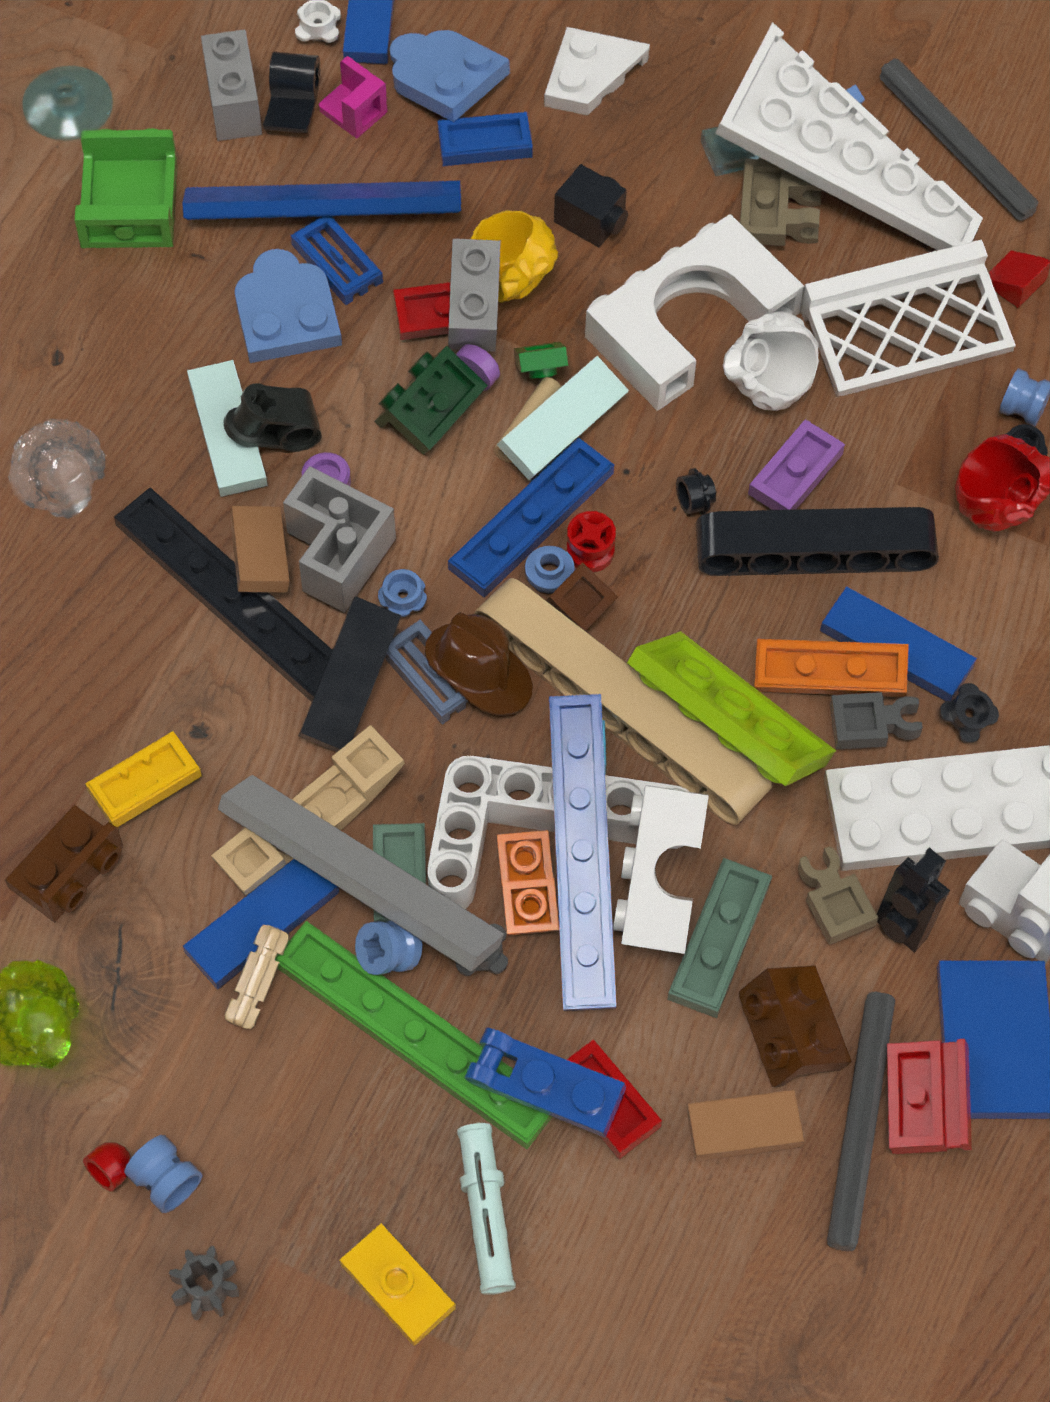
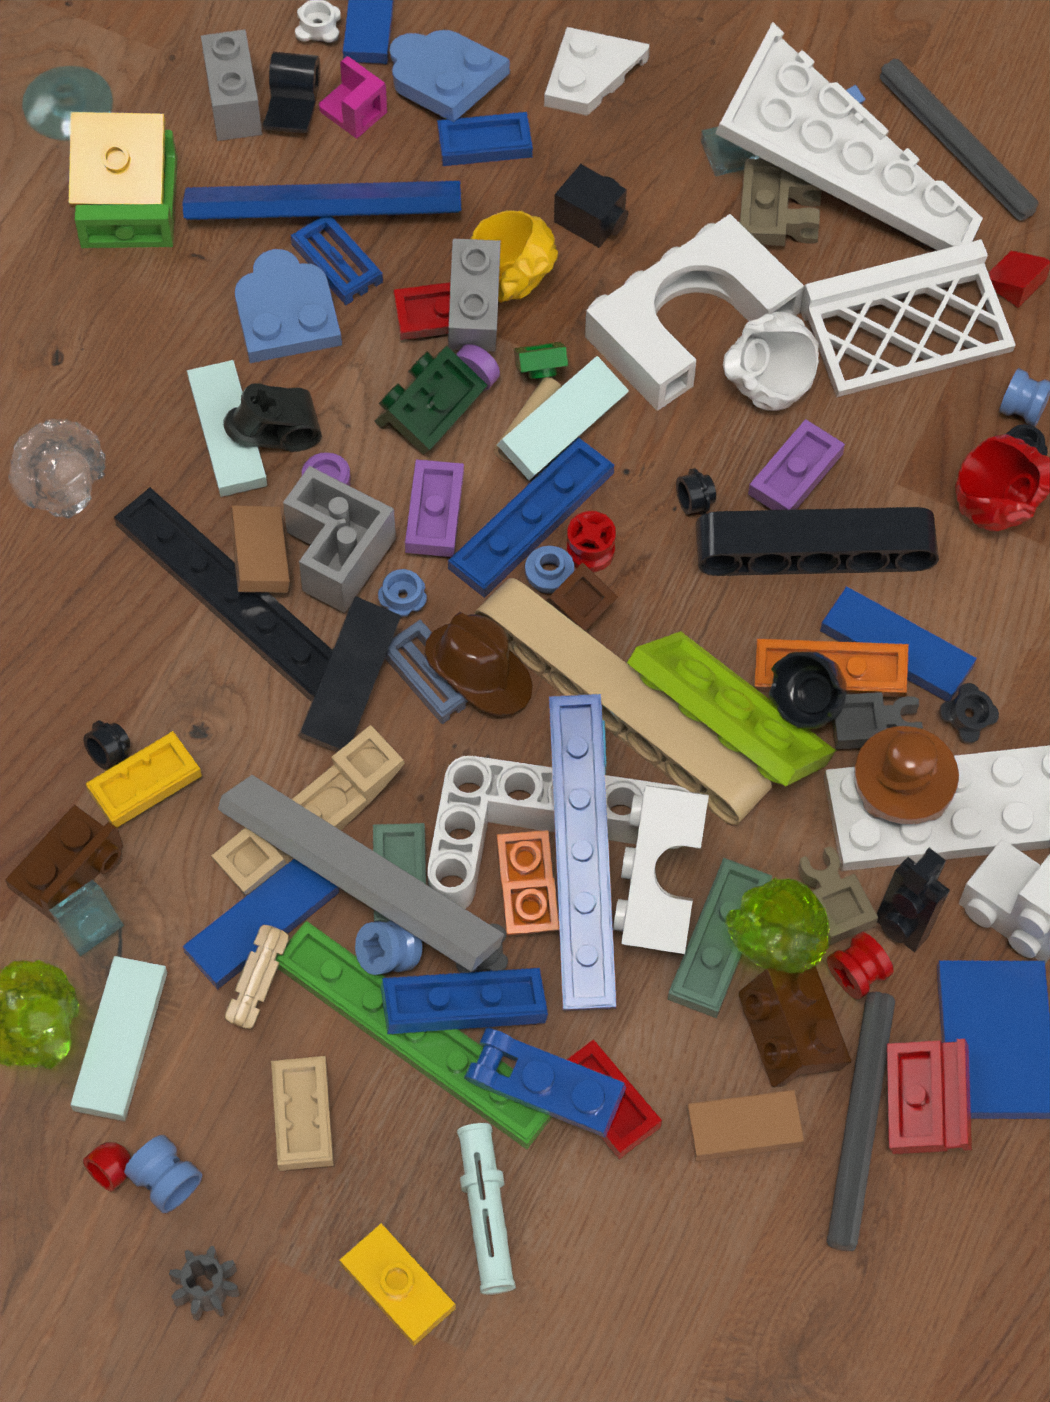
none -> clear light blue plate [49,880,124,956]
none -> yellow plate [69,112,165,207]
none -> light aqua tile [70,956,167,1121]
none -> black plate [83,720,130,769]
none -> tan plate [271,1056,334,1171]
none -> blue tile [381,968,548,1034]
none -> medium lavender plate [405,459,464,557]
none -> clear neon green hair [725,877,830,973]
none -> black hair [768,651,847,729]
none -> red wheel [827,932,894,999]
none -> dark orange plate [854,726,959,824]

